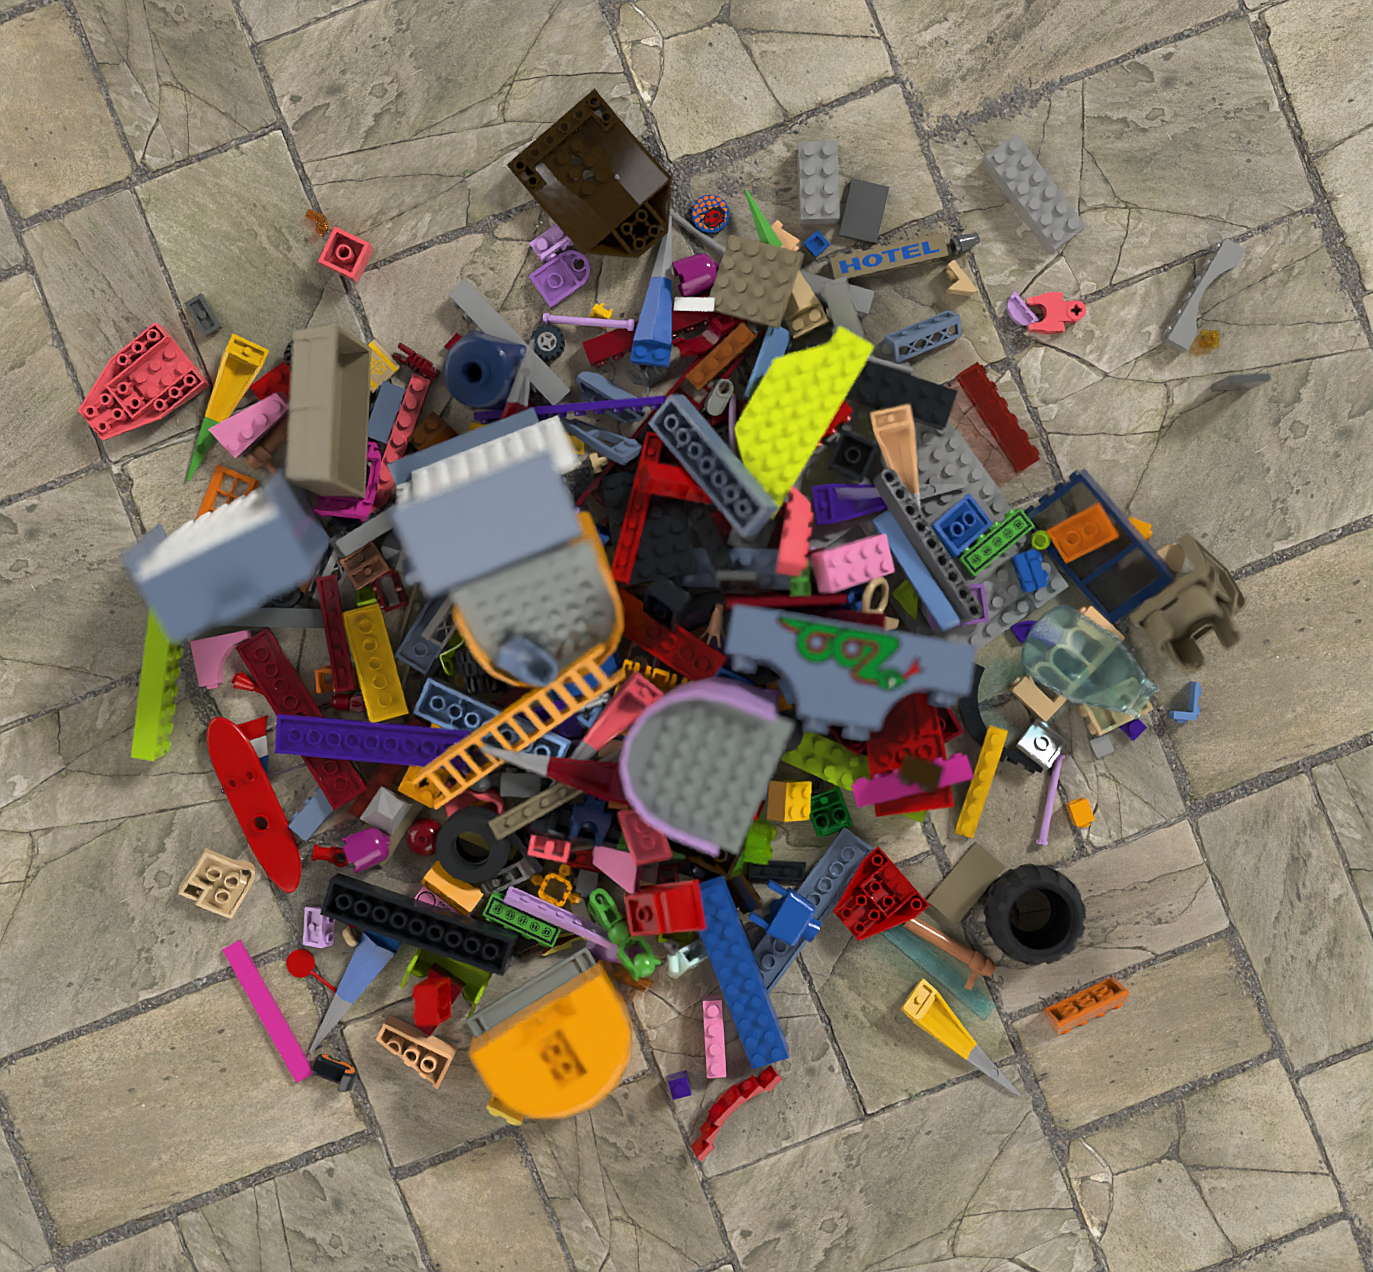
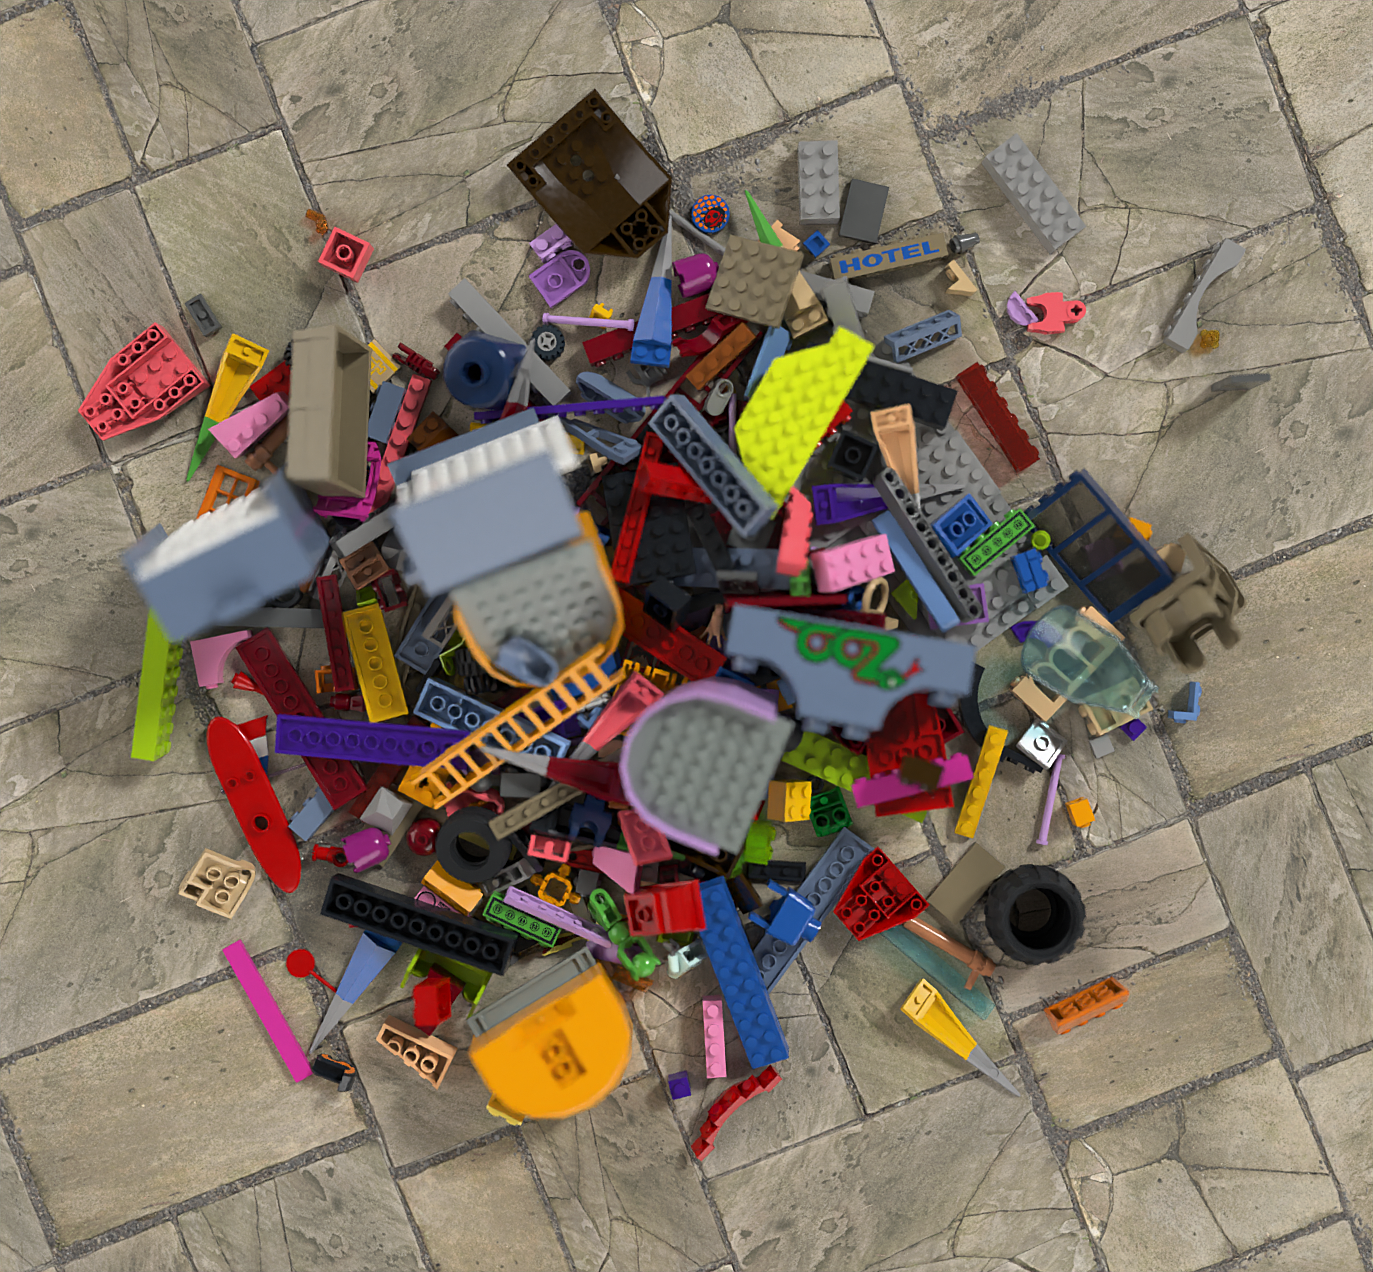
lavender bracket [303,906,335,948] -> none
tan tile [342,927,359,947] -> none
white sticker [673,297,715,311] -> none
orange tile [1046,502,1119,564] -> none

